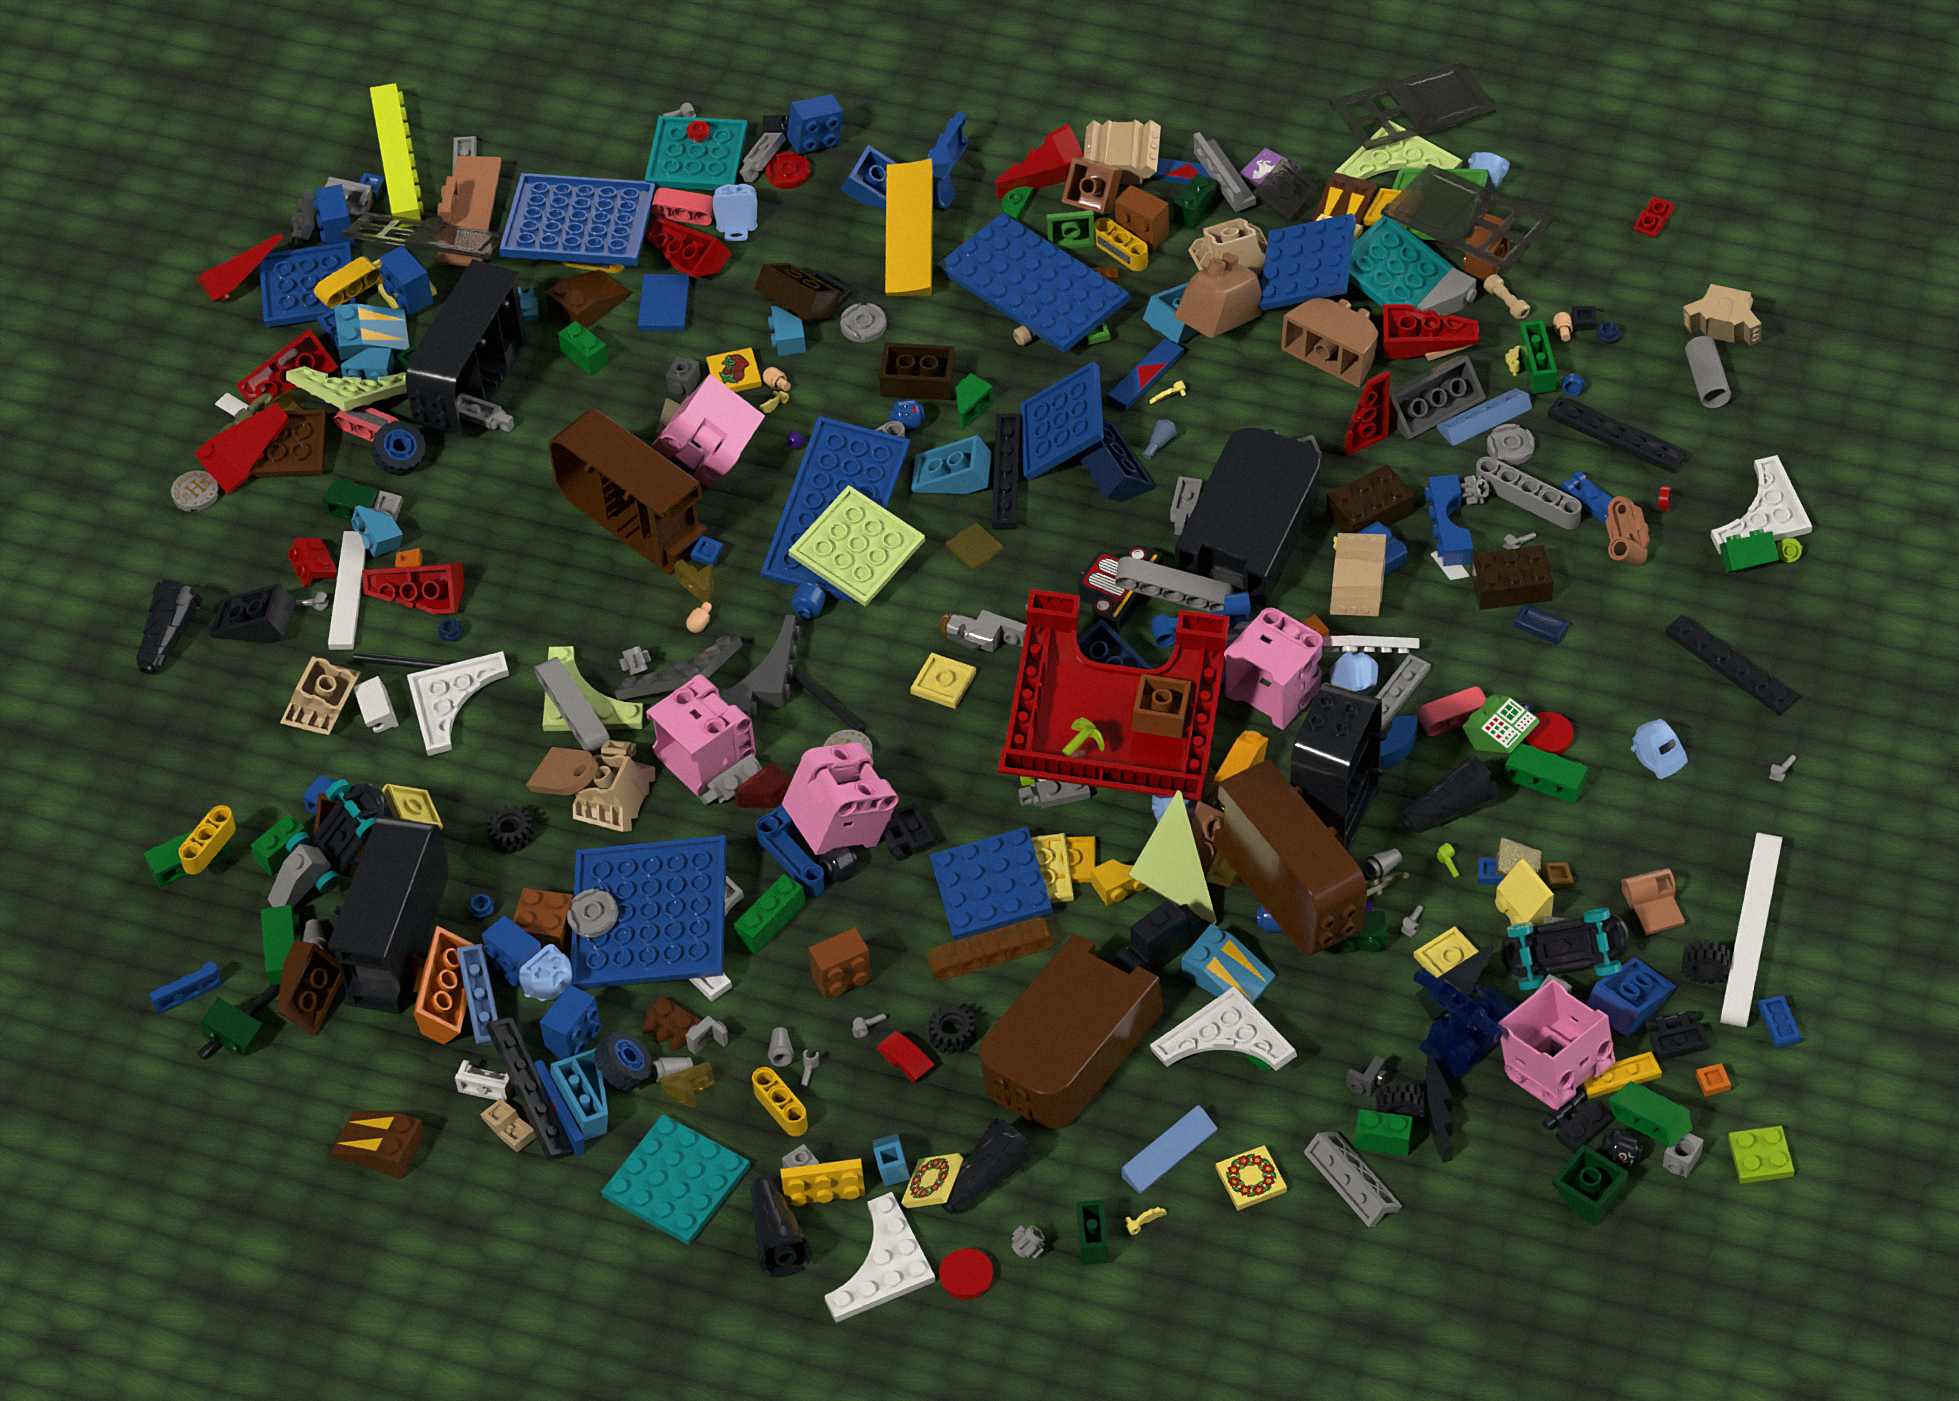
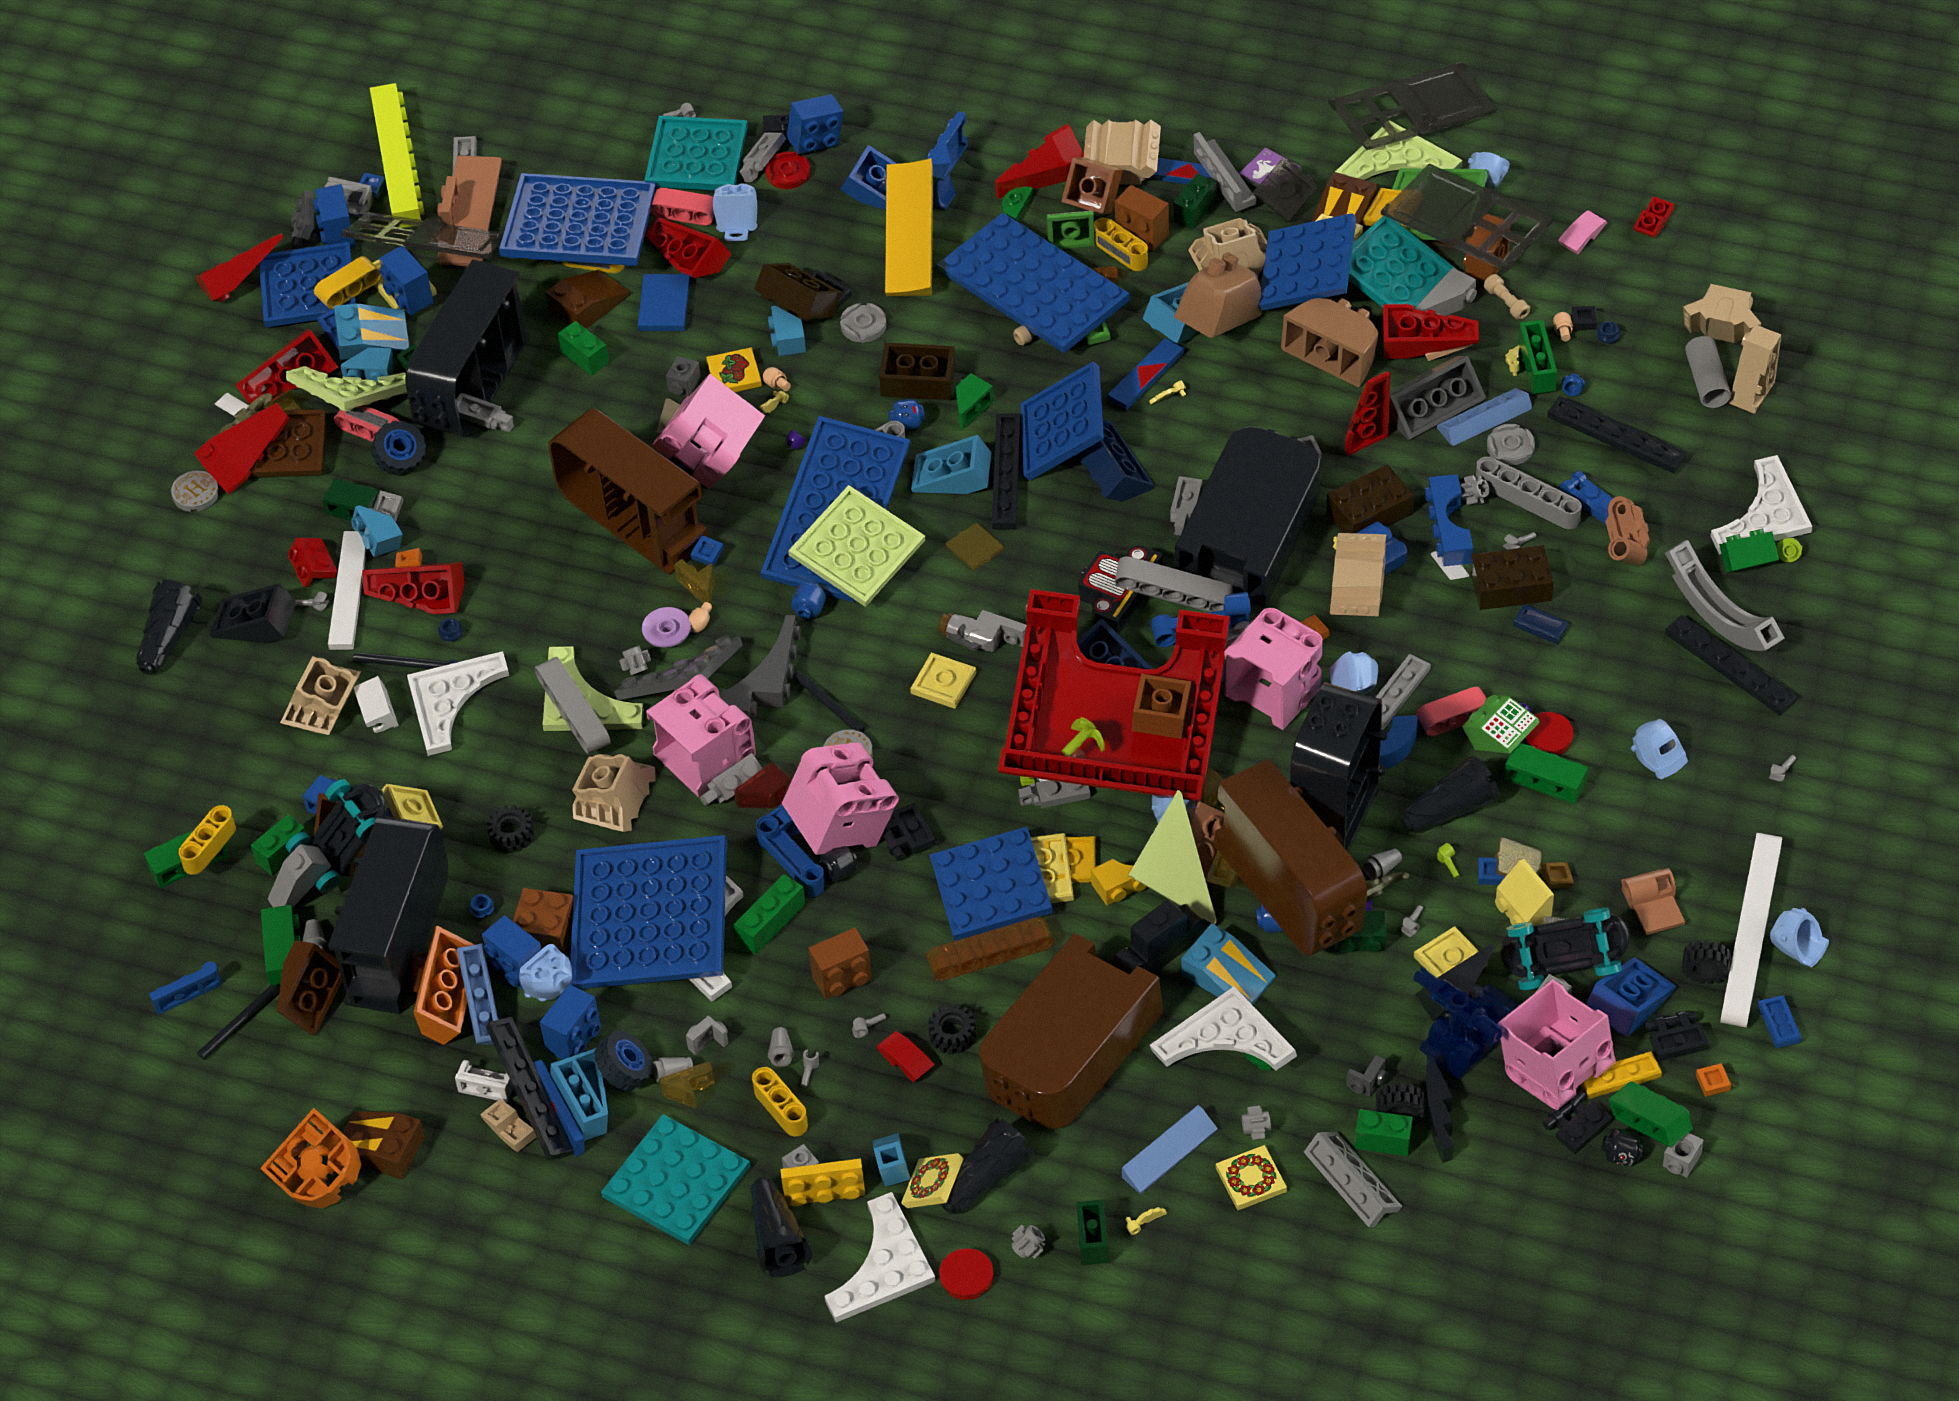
dark green brick [199,997,262,1057] -> none
dark azure plate [518,286,539,322] -> none
medium nougat tile [526,747,598,796] -> none
light grey tile [567,889,619,938] -> none
tan slope [601,740,636,758] -> none
reddish brown plate [642,996,701,1051] -> none
red tile [687,120,710,142] -> none
sand blue cone [1142,419,1177,460] -> none
light orange slope [1213,730,1269,787] -> none
white plate [1322,635,1419,653] -> none
dark green slope [1552,1144,1628,1226] -> none
red tile [1659,486,1672,511] -> none
lime plate [1728,1126,1794,1184] -> none
none -> orange connector [260,1108,361,1209]
none -> lavender dish [642,607,691,647]
none -> light grey gear [1241,1106,1271,1140]
none -> bright pink slope [1558,211,1607,255]
none -> light grey arch [1665,540,1784,651]
none -> tan wedge [1729,324,1781,414]
none -> light blue helmet [1770,908,1829,968]

